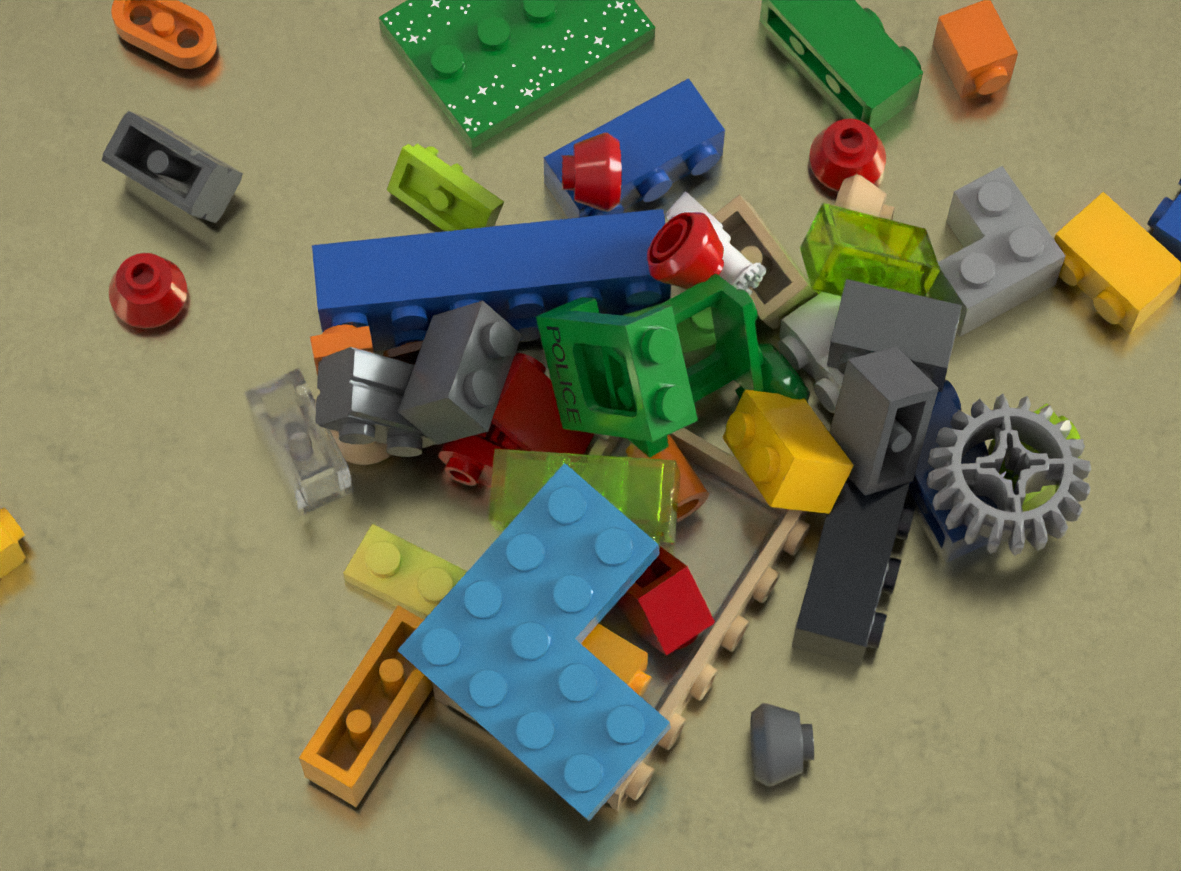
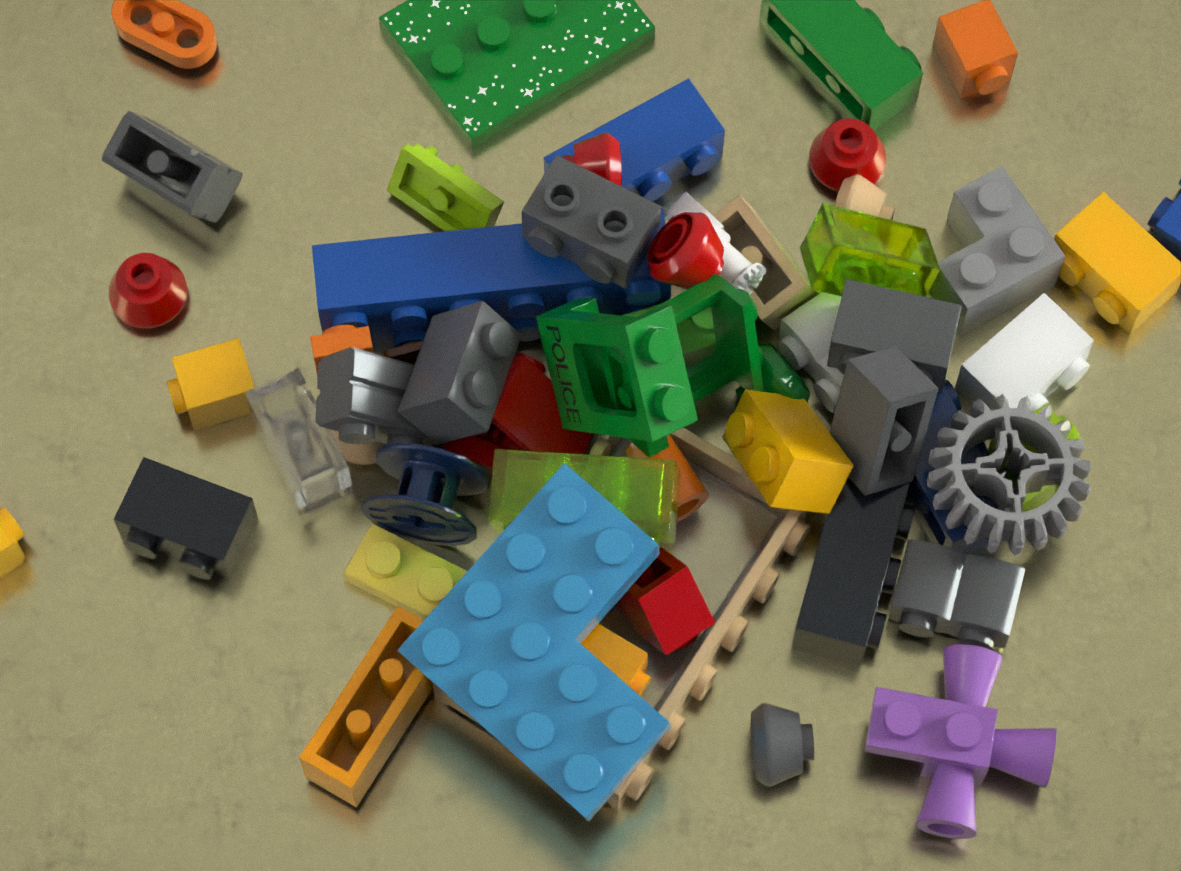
none -> black brick [114,457,258,580]
none -> yellow brick [166,338,261,431]
none -> dark blue piece [362,443,491,546]
none -> dark grey brick [521,155,661,288]
none -> medium lavender brick [865,644,1057,839]
none -> dark grey brick [889,540,1025,651]
none -> white brick [955,293,1094,412]

